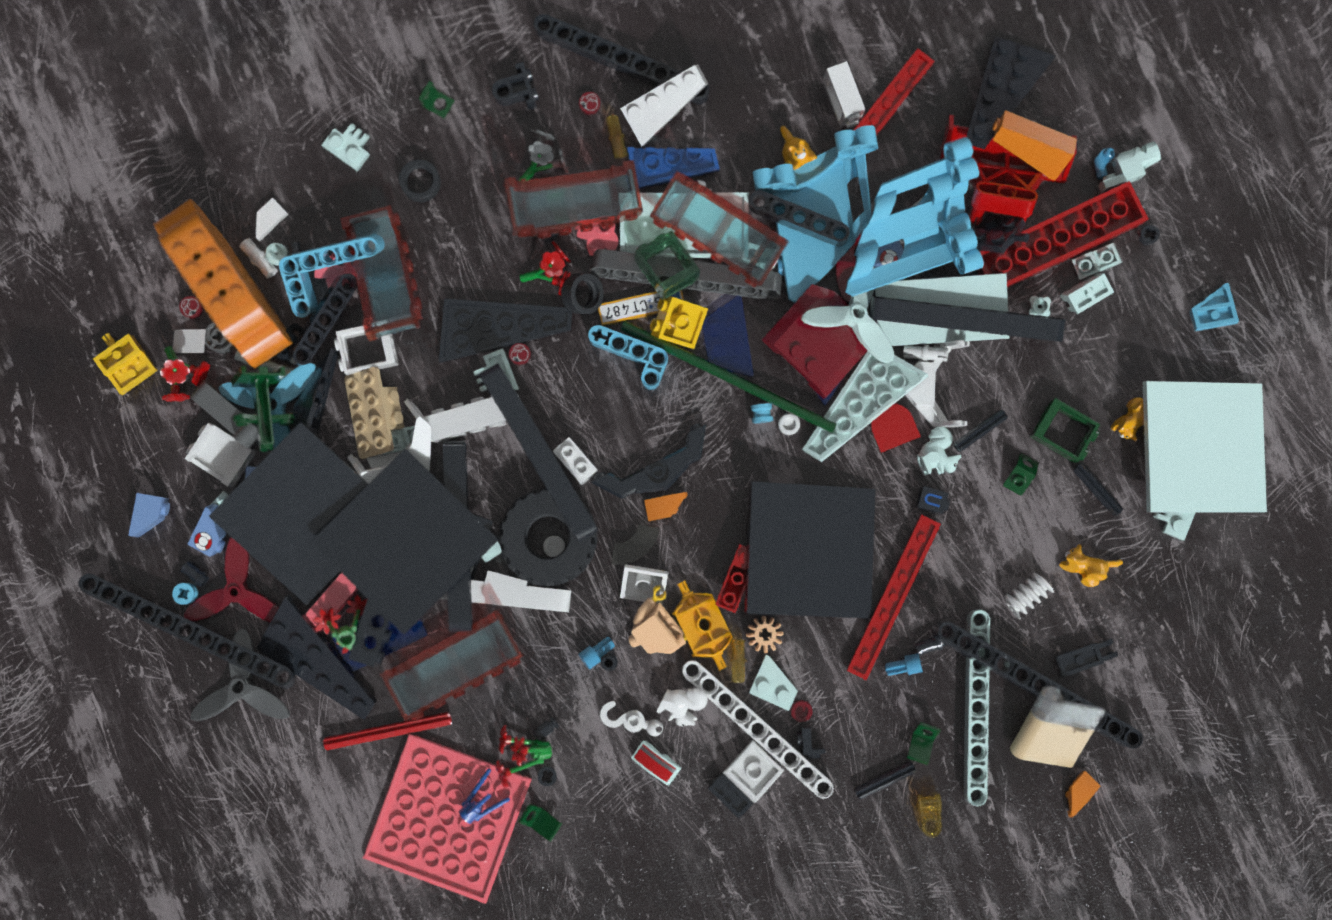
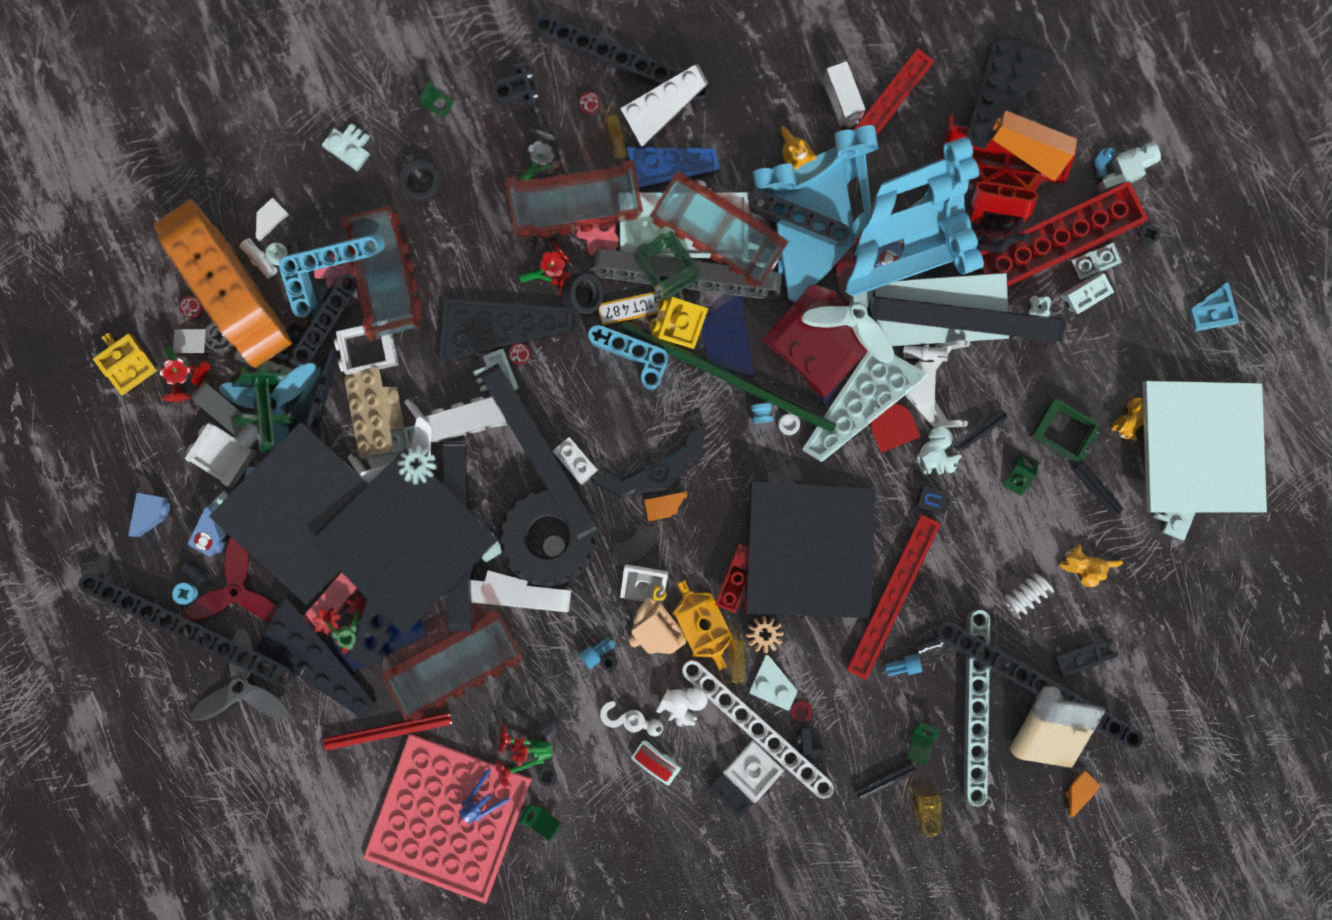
none -> light aqua gear [398,446,436,484]

